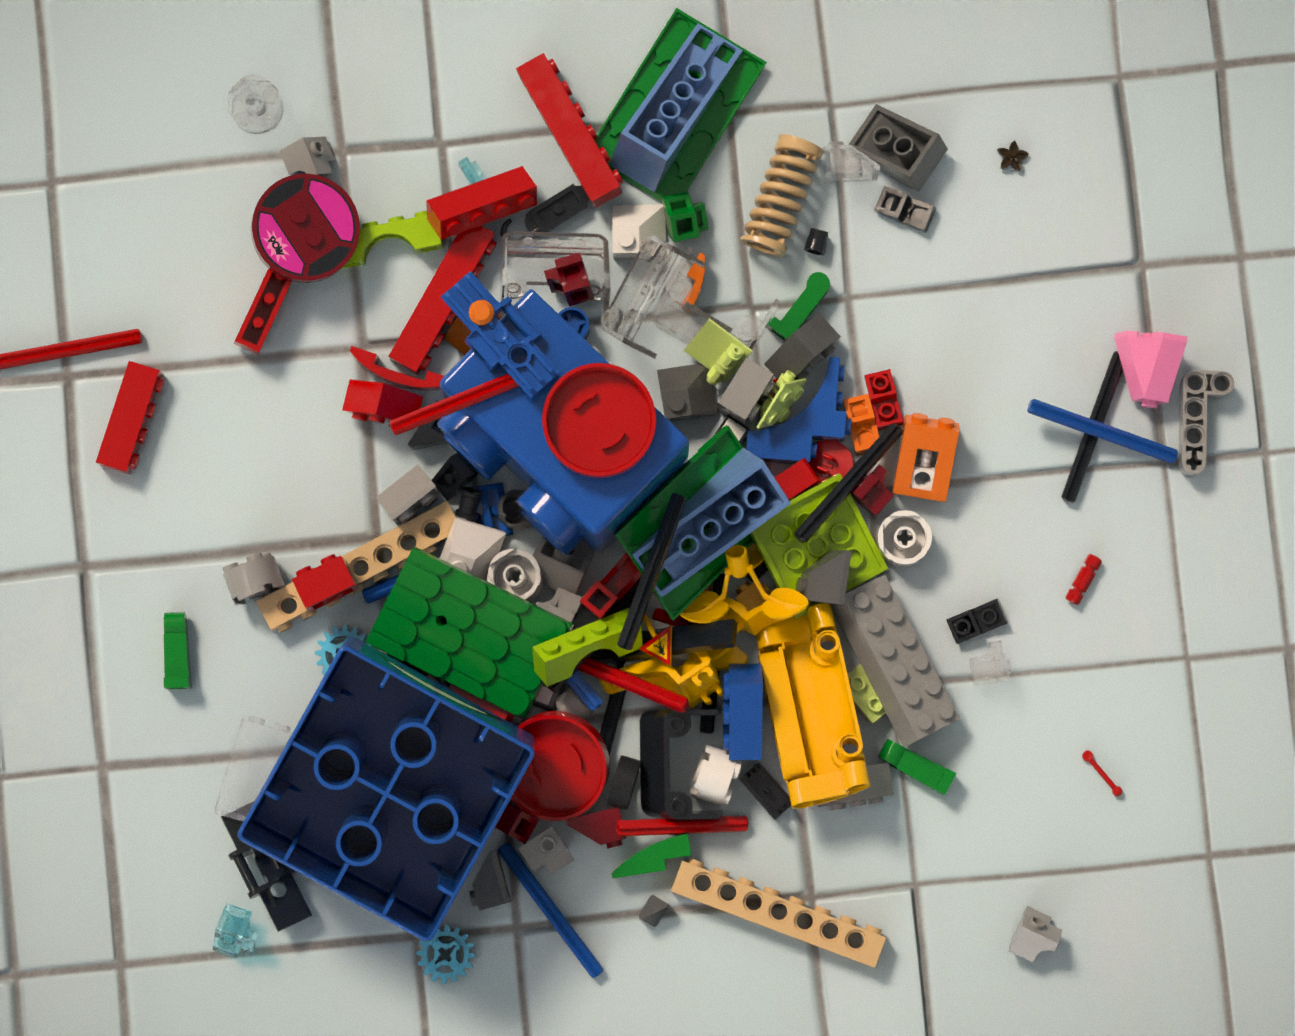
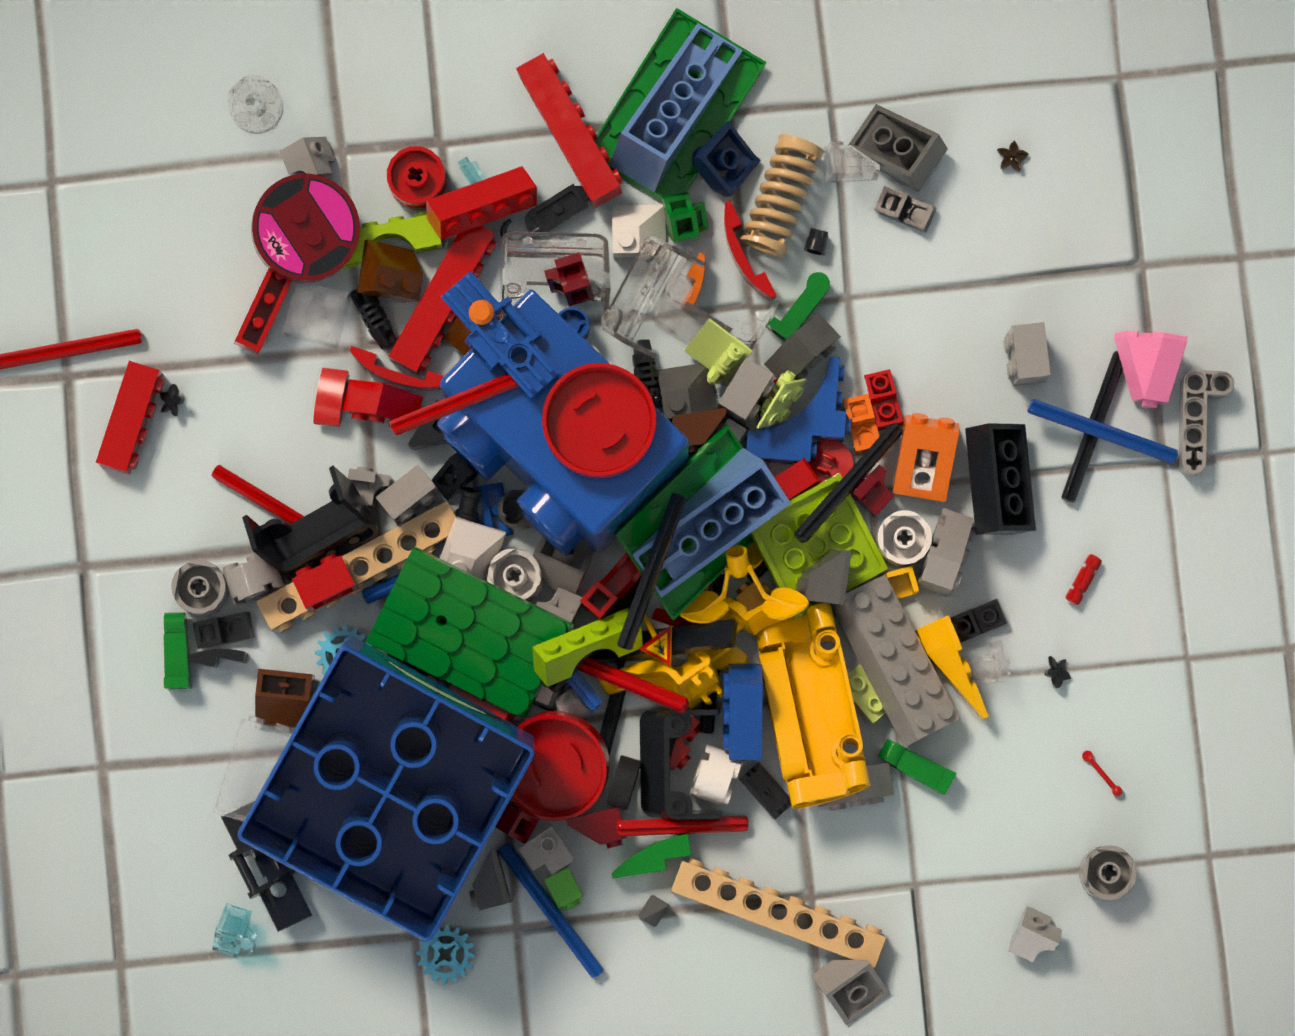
none -> black plant [160,384,185,416]
none -> light grey brick [171,560,229,616]
none -> black slope [188,649,248,668]
none -> black slope [193,612,255,649]
none -> red axle [211,465,304,524]
none -> black windscreen [242,465,379,581]
none -> reddish brown slope [255,669,315,728]
none -> clear brick [283,282,351,349]
none -> slope [313,368,350,427]
none -> light grey brick [348,467,392,508]
none -> black hinge [349,289,397,349]
none -> reddish brown slope [358,240,423,303]
none -> red wheel [387,146,447,210]
none -> bright green brick [544,867,583,911]
none -> black hinge [632,339,662,407]
none -> red slope [670,715,701,771]
none -> reddish brown slope [672,408,726,457]
none -> dark blue slope [692,121,761,197]
none -> red slope [724,200,776,302]
none -> light grey slope [812,960,890,1025]
none -> yellow panel [885,566,919,599]
none -> yellow wedge [915,615,989,720]
none -> light grey brick [917,508,975,596]
none -> black brick [965,423,1036,535]
none -> light grey brick [1003,322,1051,386]
none -> black plant [1044,656,1071,688]
none -> light grey brick [1079,845,1137,900]

